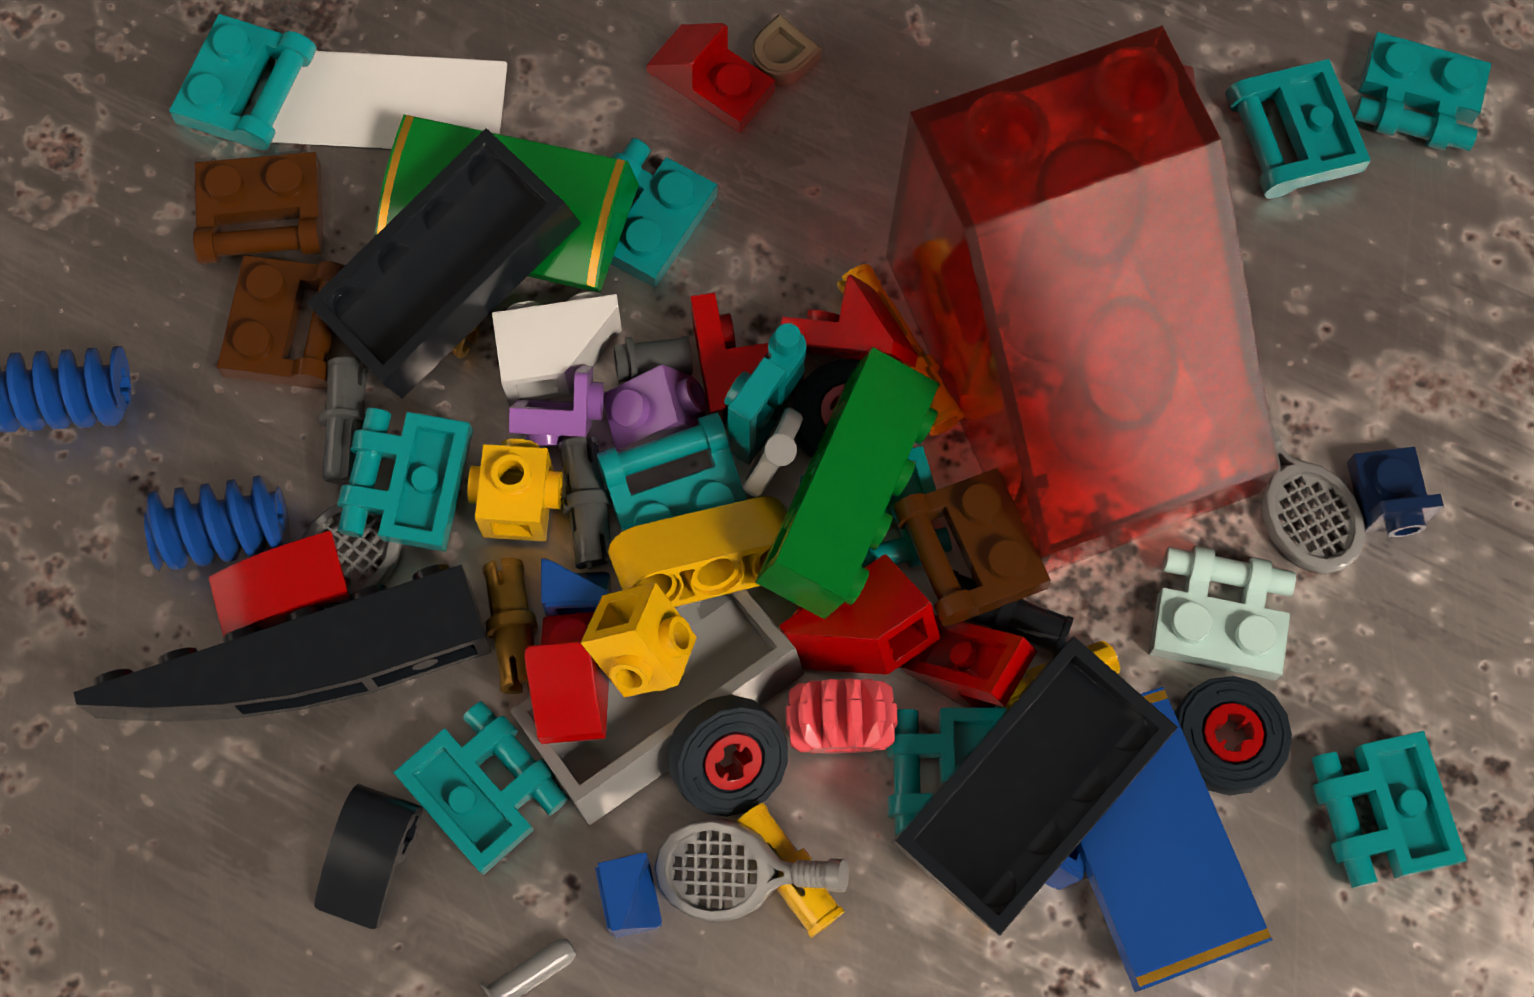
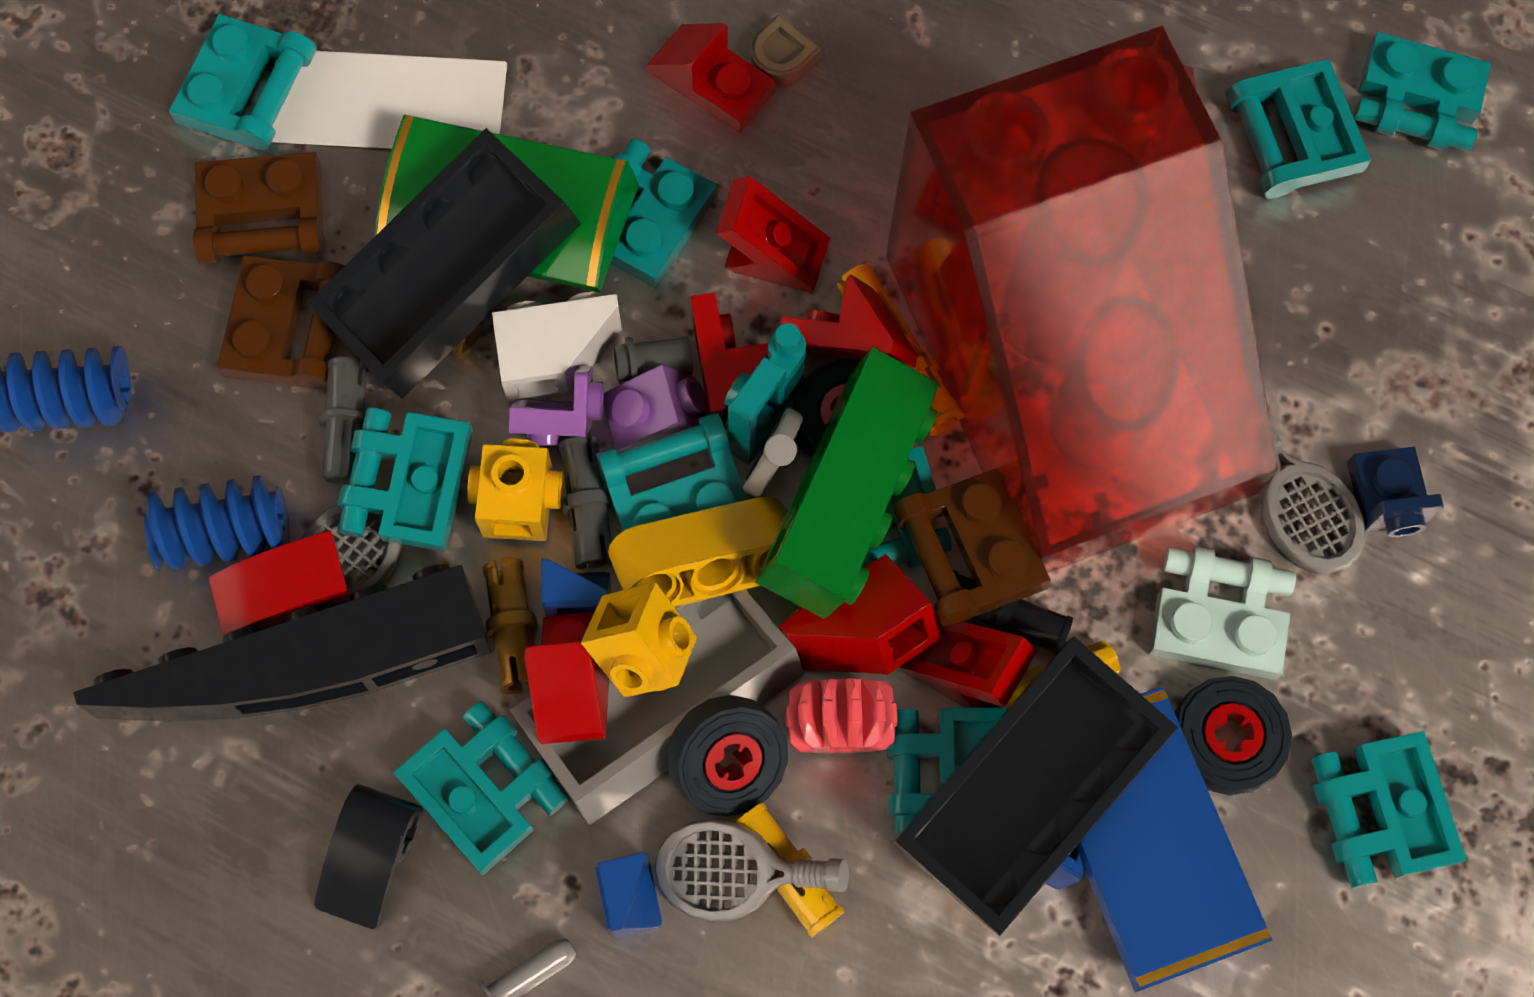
none -> red slope [716,176,830,292]

